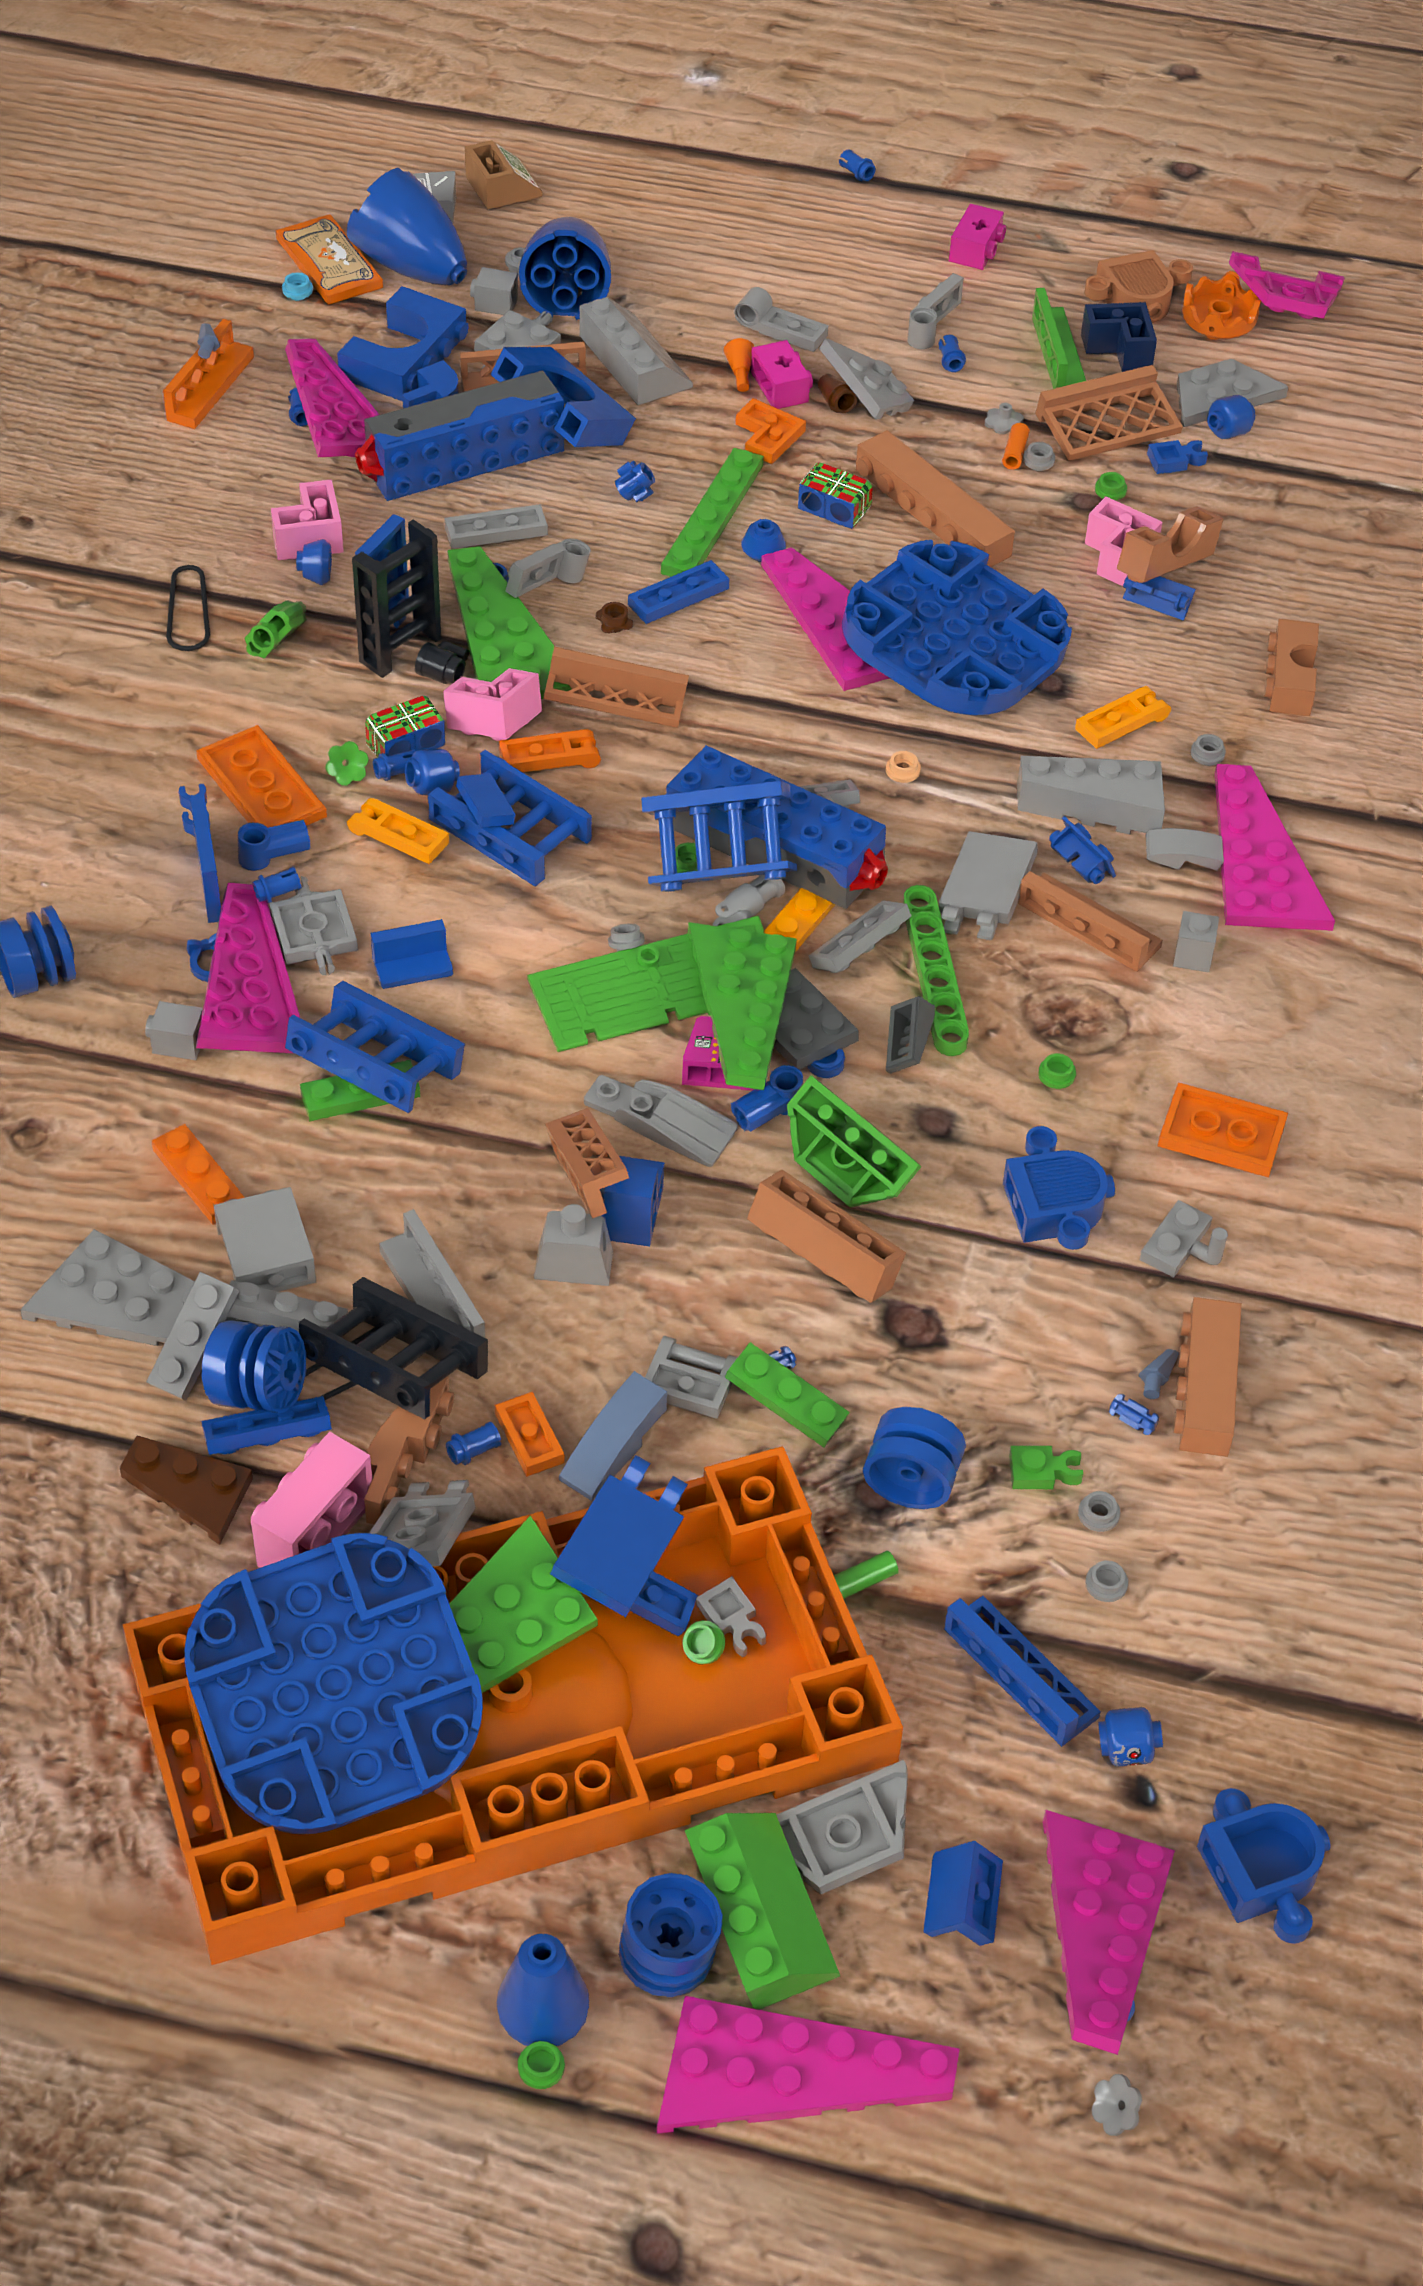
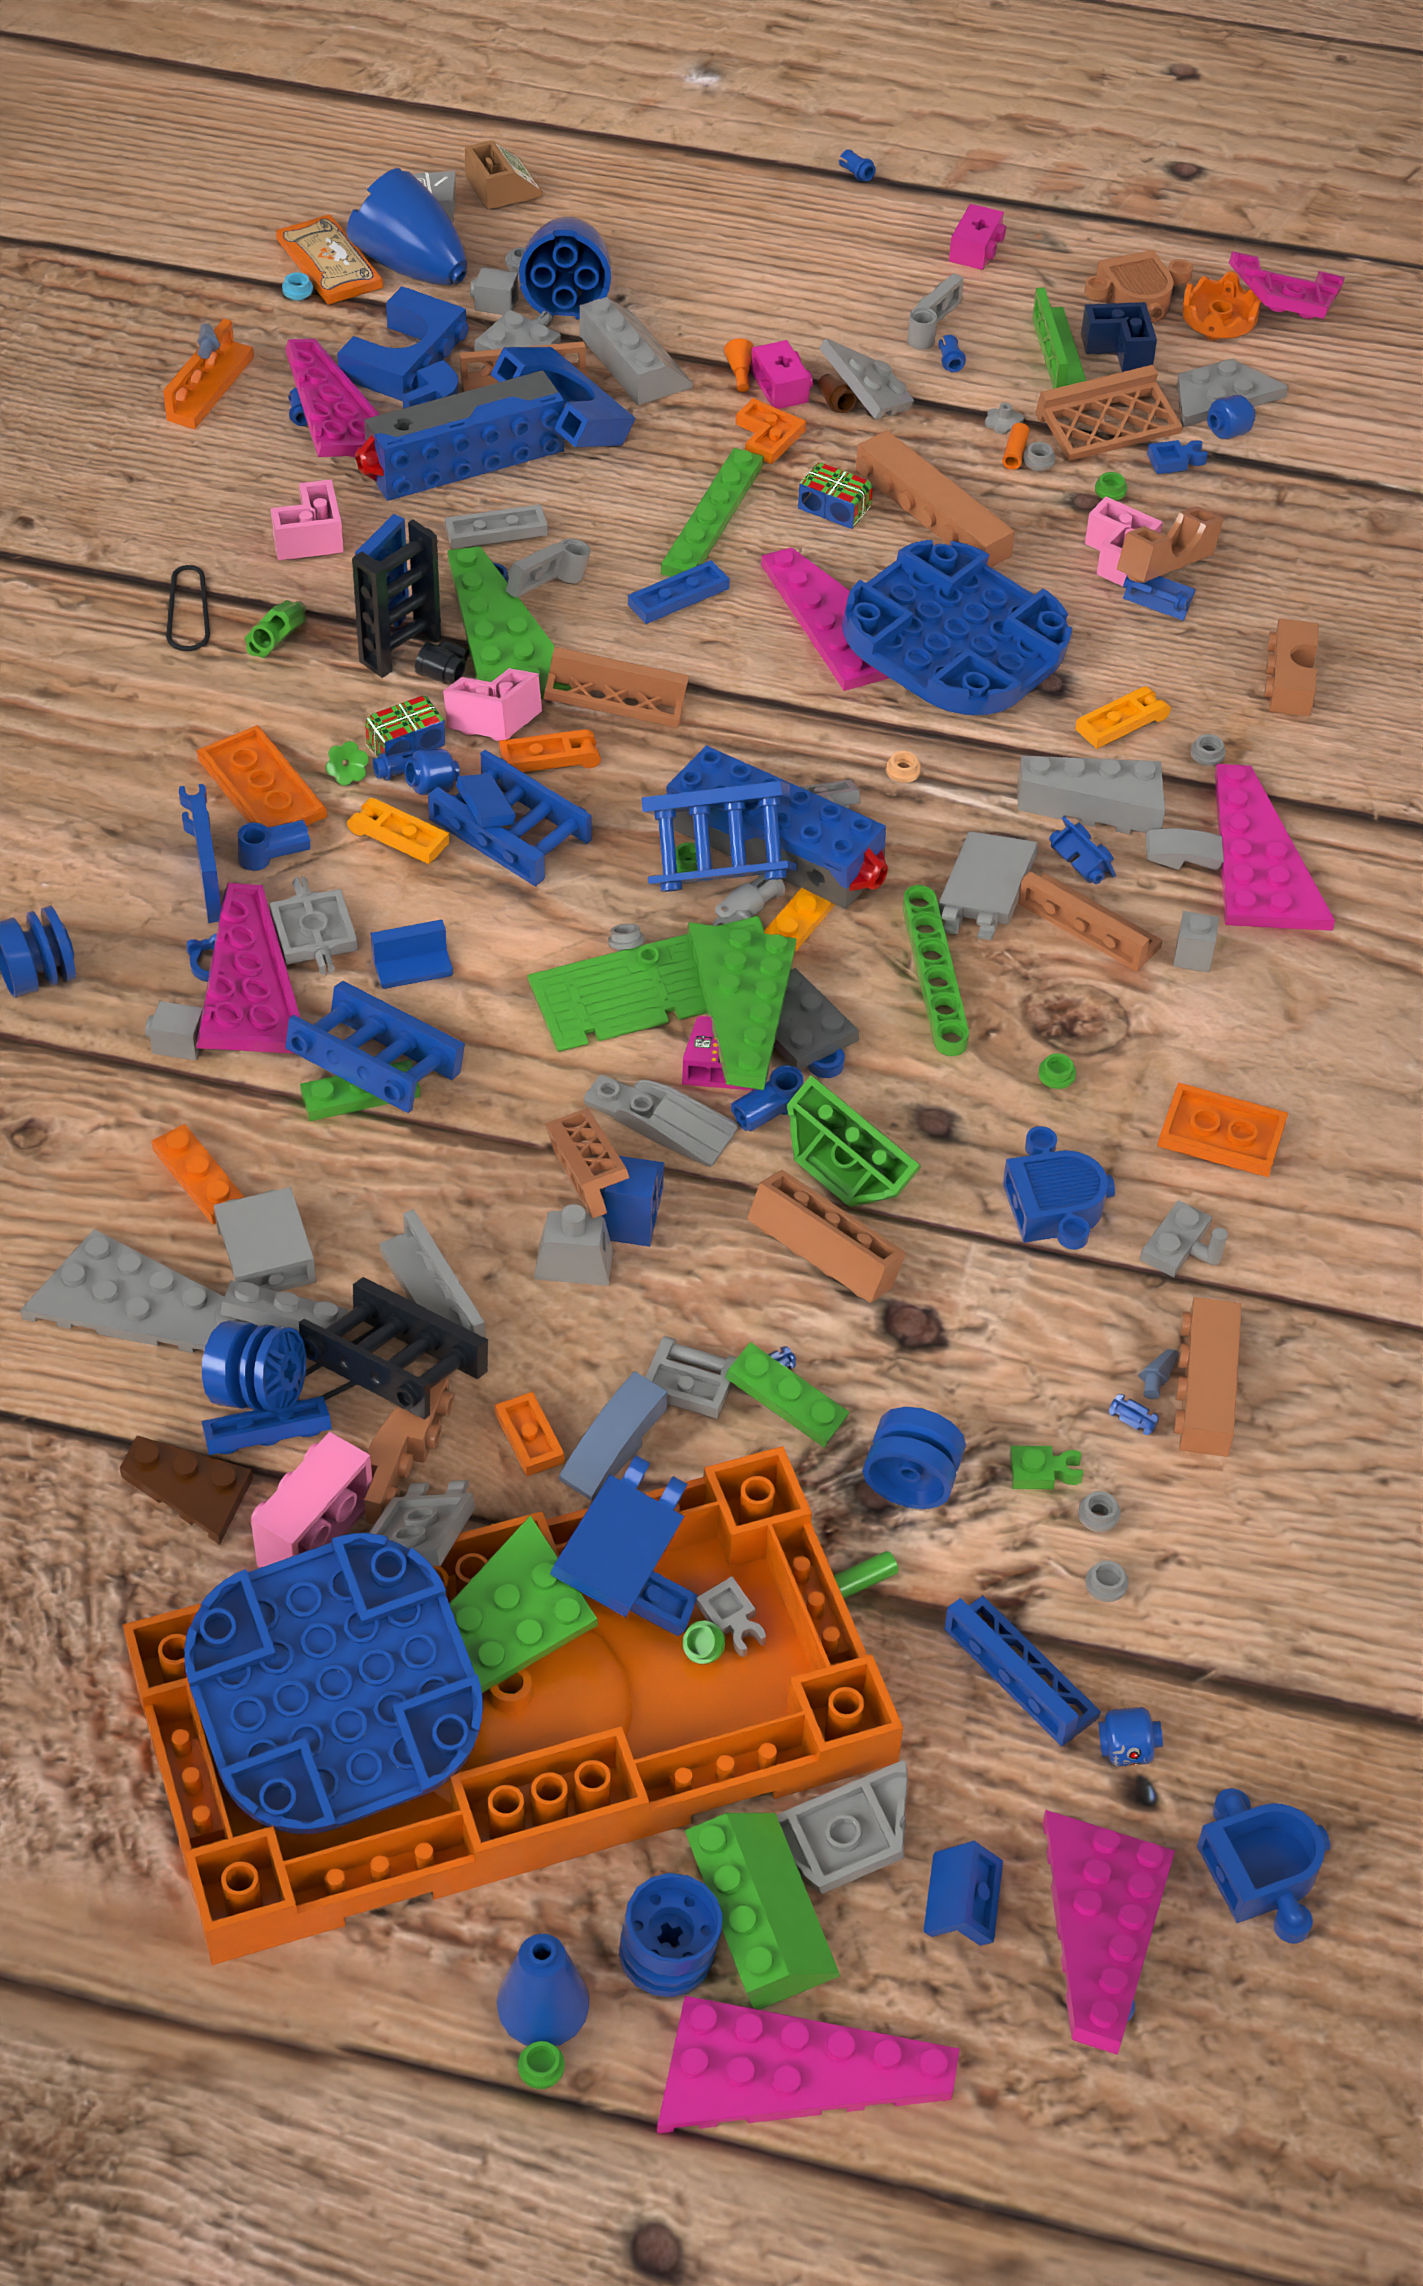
light grey plate [146,1272,240,1400] -> none
blue pin [252,867,302,903] -> none
blue cone [296,539,332,585] -> none
blue pin [446,1422,501,1465] -> none
reddish brown plate [596,602,633,634] -> none
blue gear [615,461,655,502] -> none
light grey plate [734,287,829,352] -> none
blue cone [741,519,786,562] -> none
light grey plate [808,900,911,973] -> none
dark grey slope [886,996,935,1074] -> none
light grey plant [1092,2074,1142,2136] -> none

